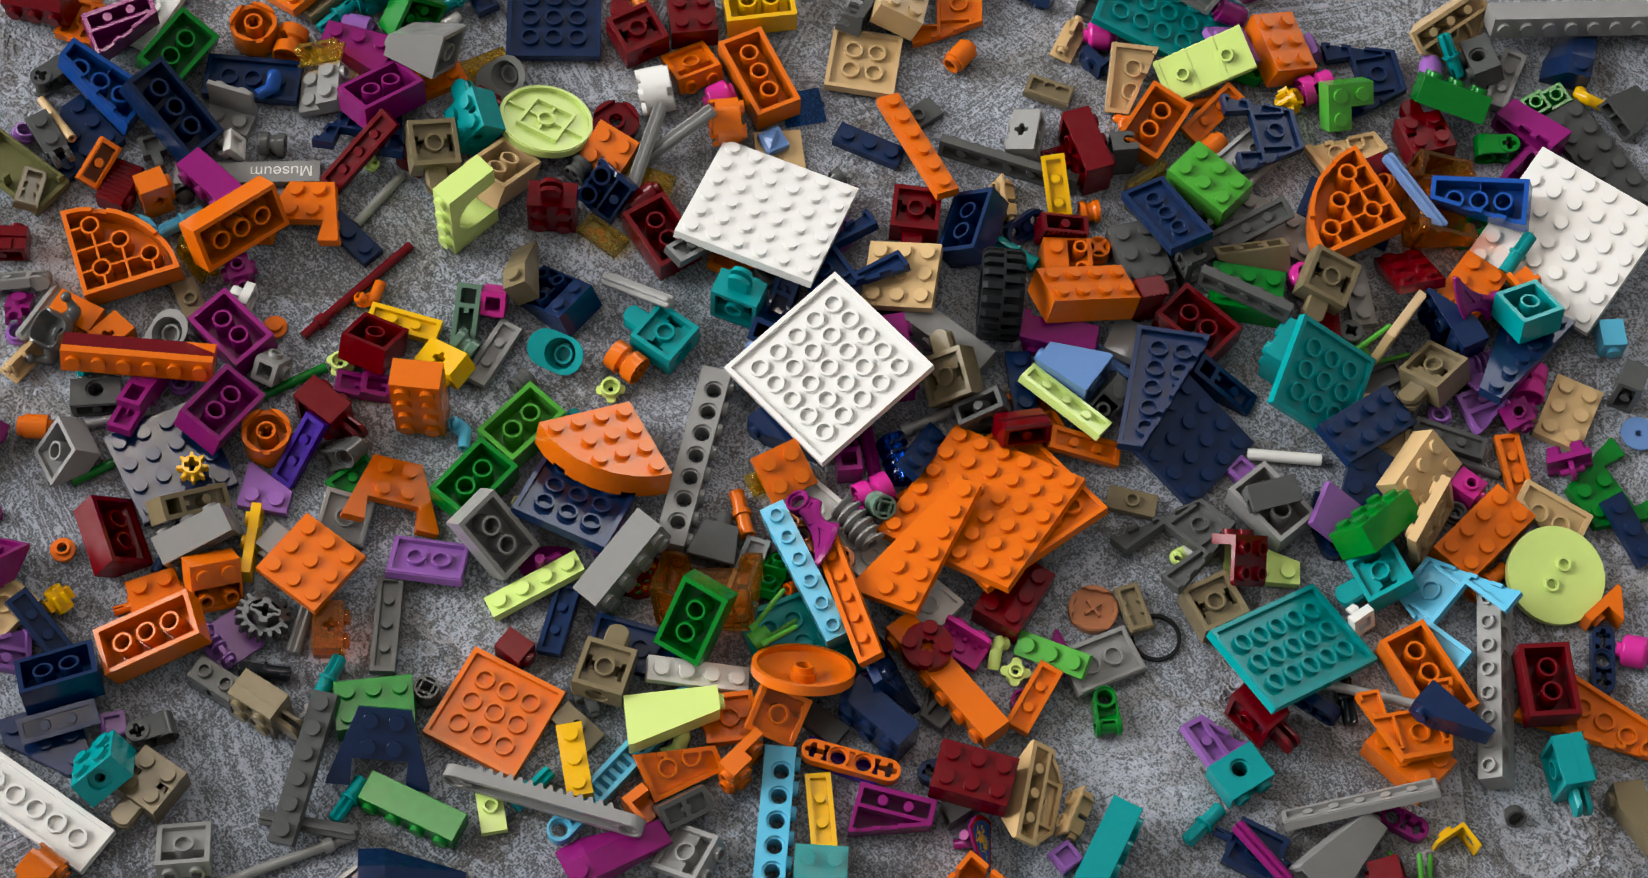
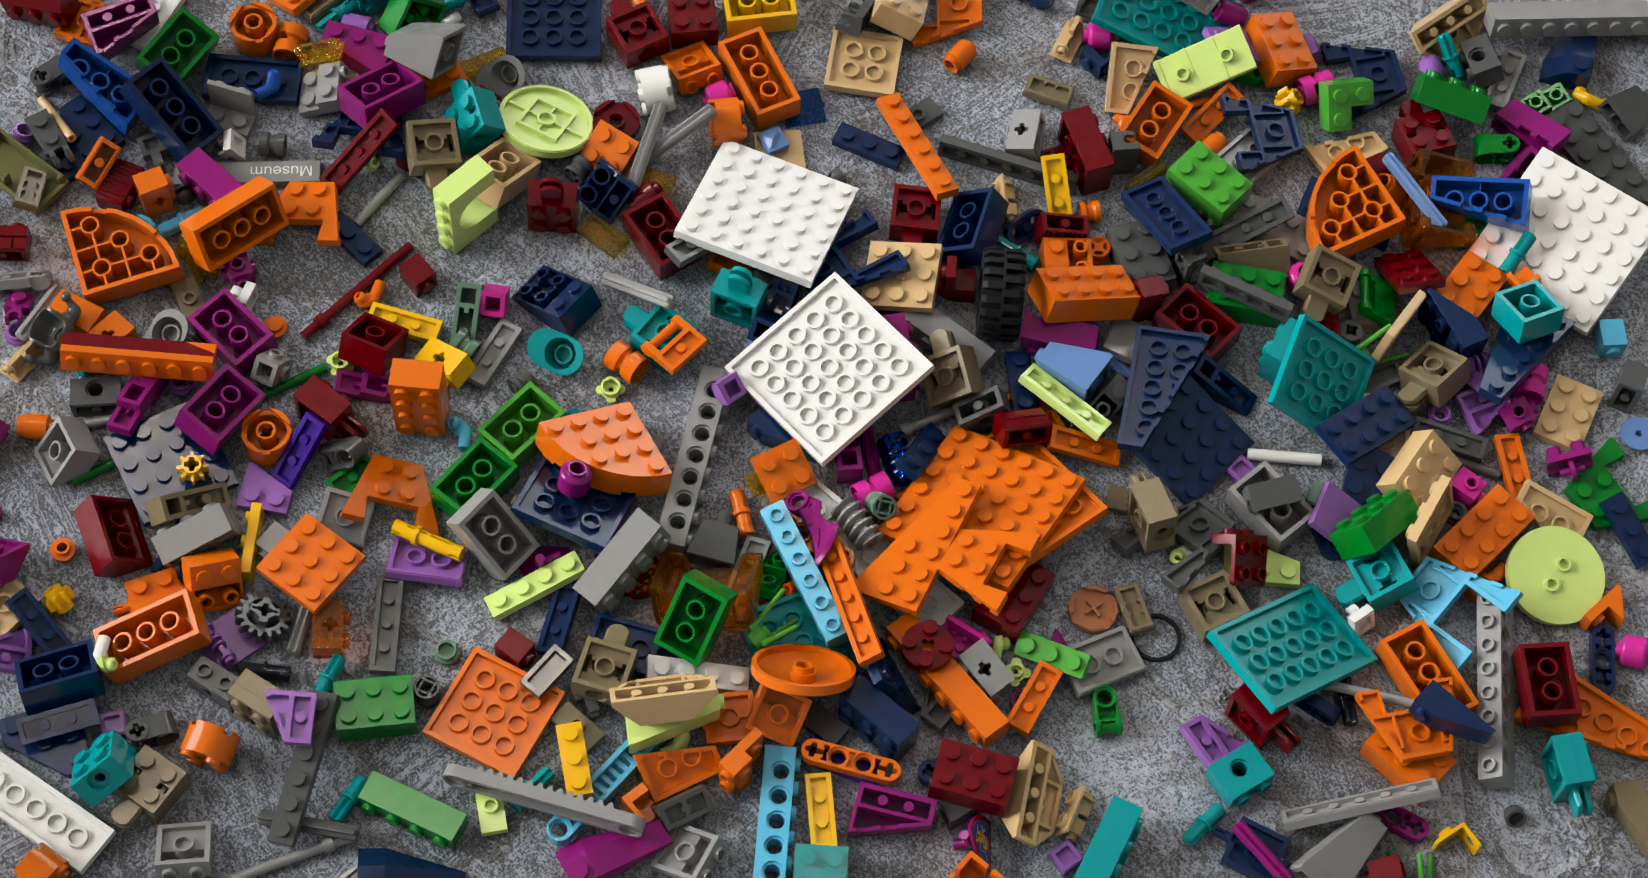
dark blue wing [325,705,430,792] -> none
dark tan slope [503,241,539,306] -> none
magenta piece [1453,276,1499,321] -> none
none -> arm [93,635,118,673]
none -> orange brick [179,720,241,774]
none -> medium lavender wing [265,689,317,747]
none -> yellow pin [391,519,466,562]
none -> dark red brick [399,253,437,298]
none -> sand green plate [434,640,460,665]
none -> tile [520,644,575,700]
none -> magenta head [557,460,593,498]
none -> tan wedge [609,673,718,726]
none -> orange plate [641,314,707,376]
none -> medium lavender brick [712,371,747,406]
none -> dark red brick [937,256,976,303]
none -> orange wing [938,529,1041,616]
none -> light grey brick [955,638,1015,699]
none -> dark tan brick [1127,471,1180,553]
none -> sand green tile [1305,479,1324,506]
none -> green plate [1357,268,1395,326]

